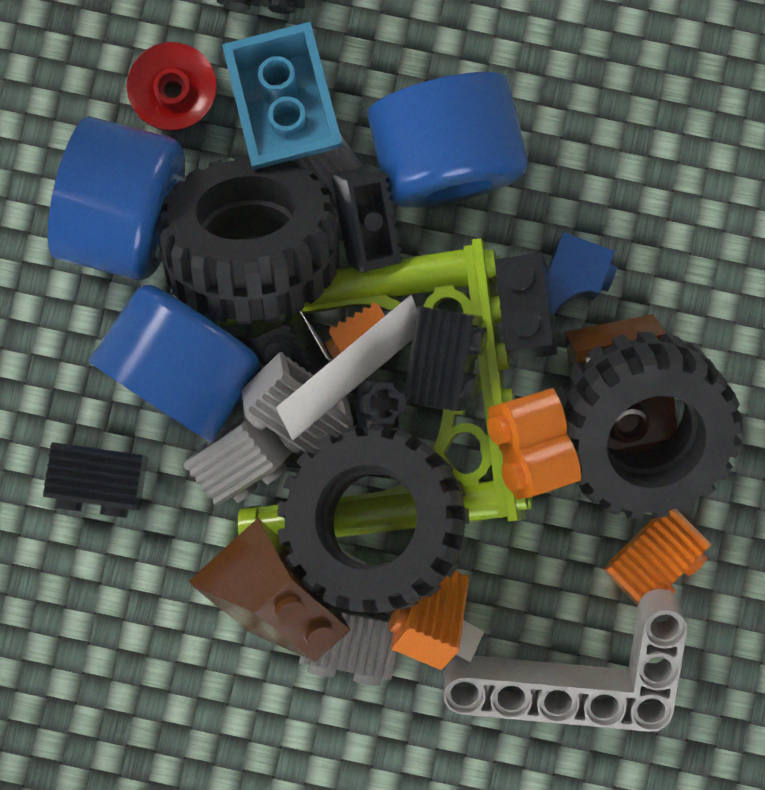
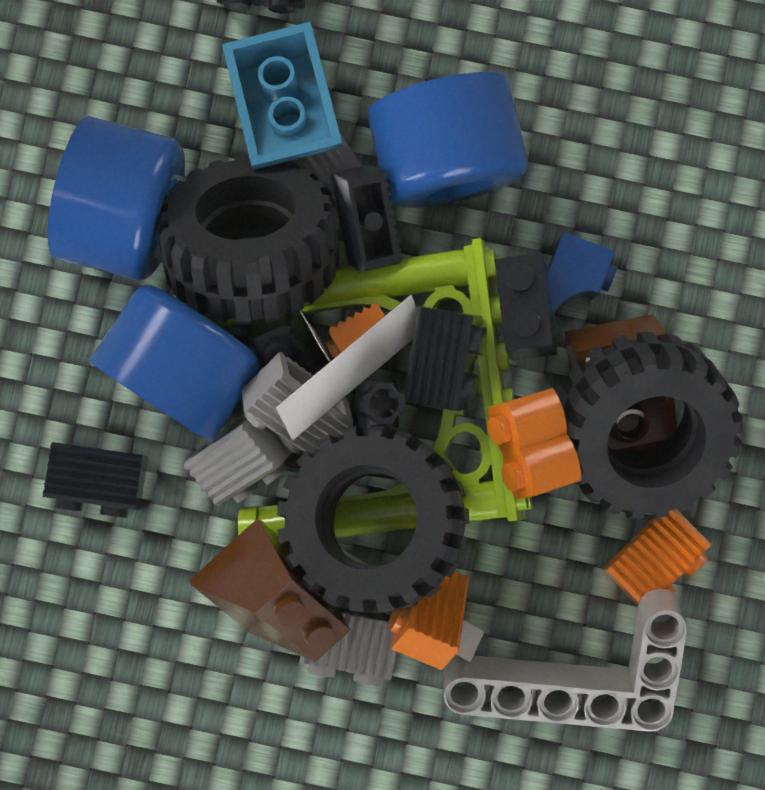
red dish [126,42,217,131] -> none

